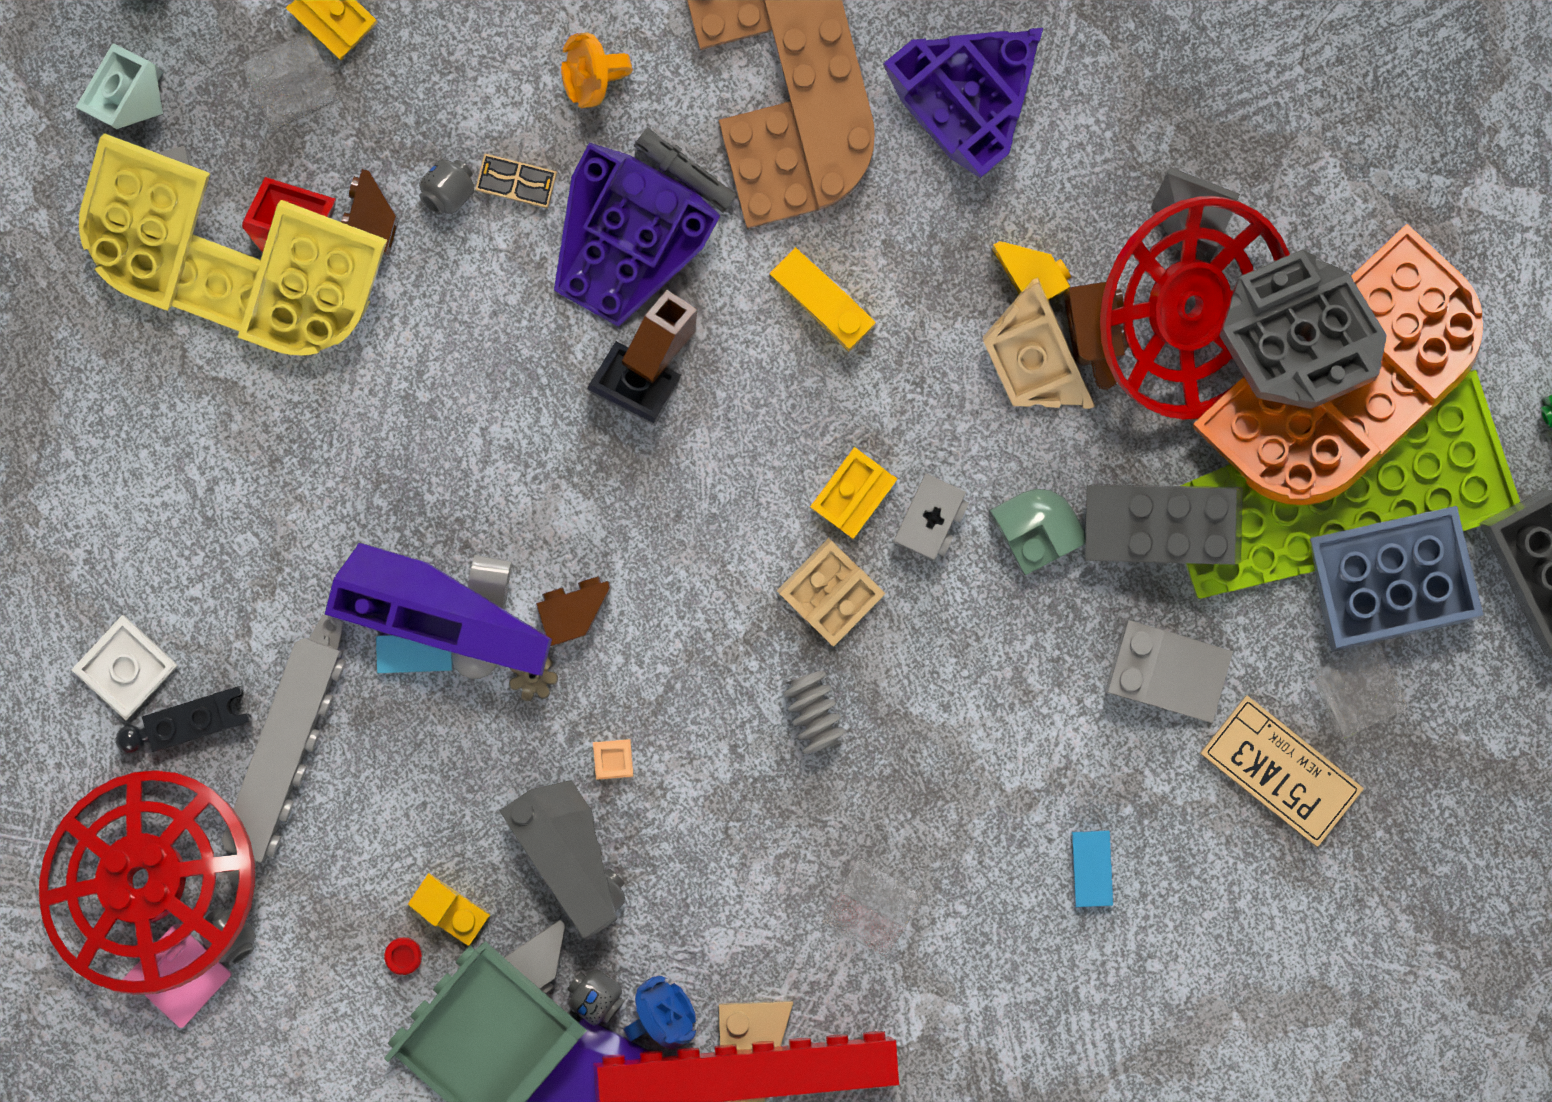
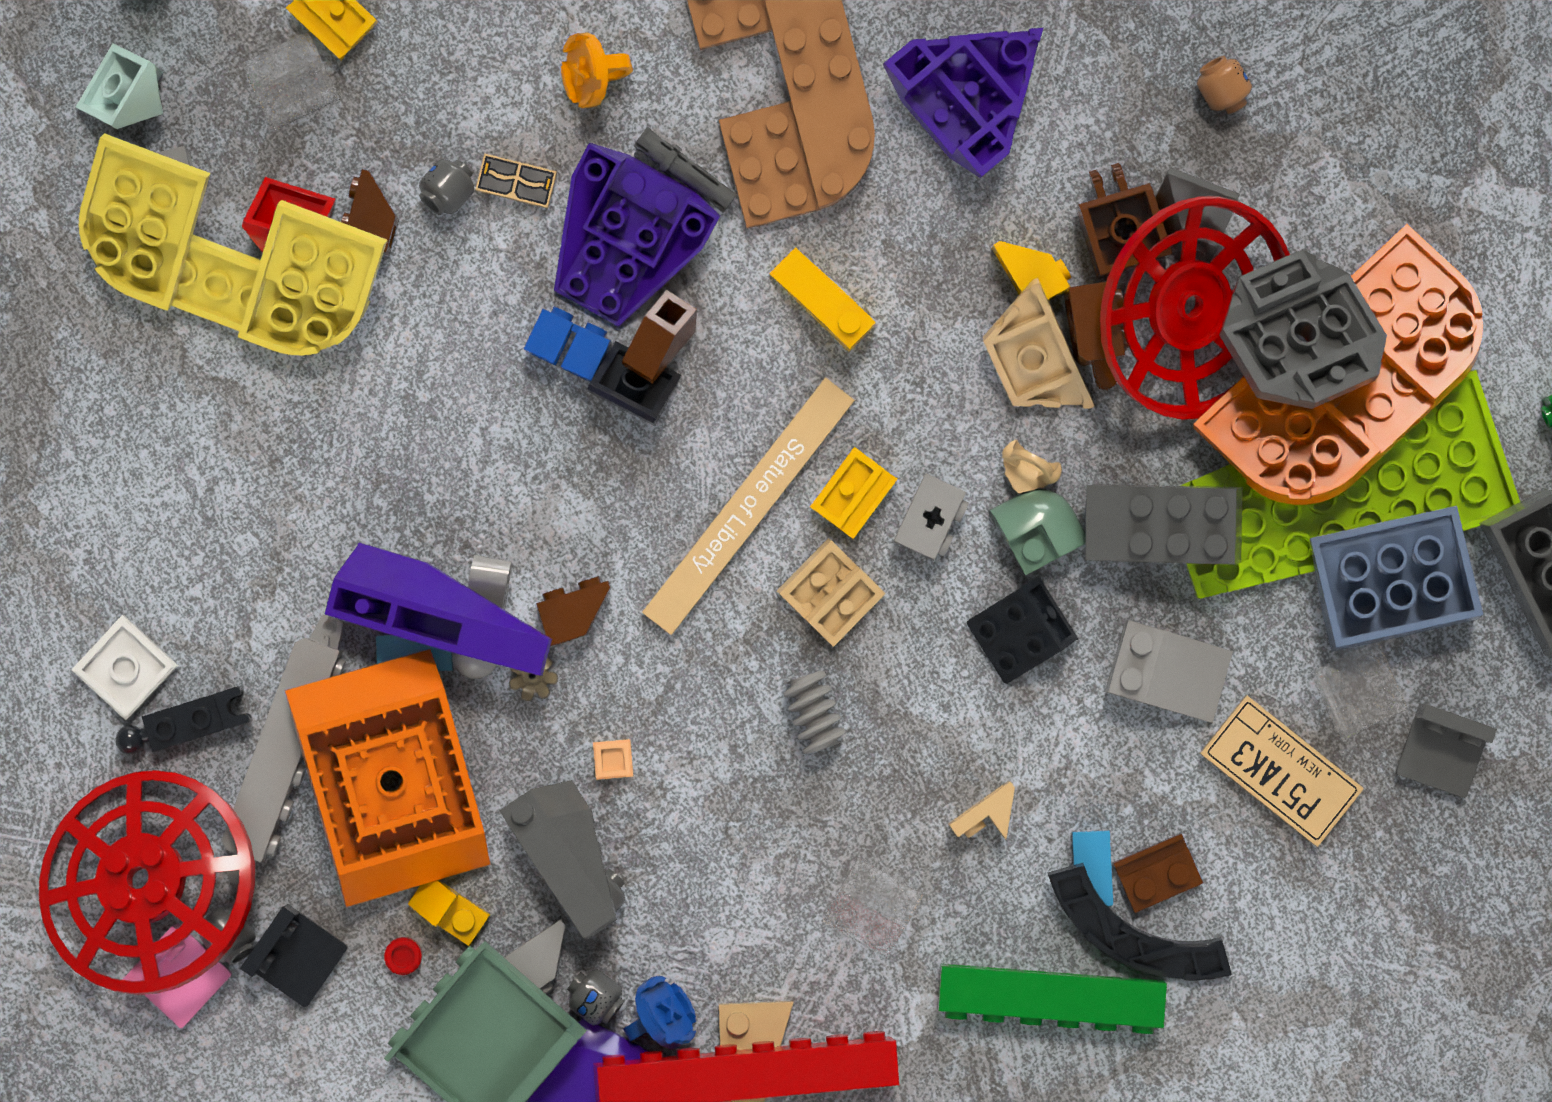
none -> black bracket [240,904,348,1007]
none -> orange slope [285,649,490,907]
none -> blue piece [524,306,612,382]
none -> tan tile [642,377,855,635]
none -> green brick [937,963,1167,1034]
none -> tan slope [948,780,1015,840]
none -> black bracket [967,576,1079,684]
none -> tan piece [1002,439,1062,494]
none -> black tile [1047,863,1232,981]
none -> reddish brown hinge [1075,163,1172,279]
none -> reddish brown plate [1112,833,1203,913]
none -> medium nougat head [1197,56,1252,114]
none -> dark grey bracket [1396,703,1497,798]

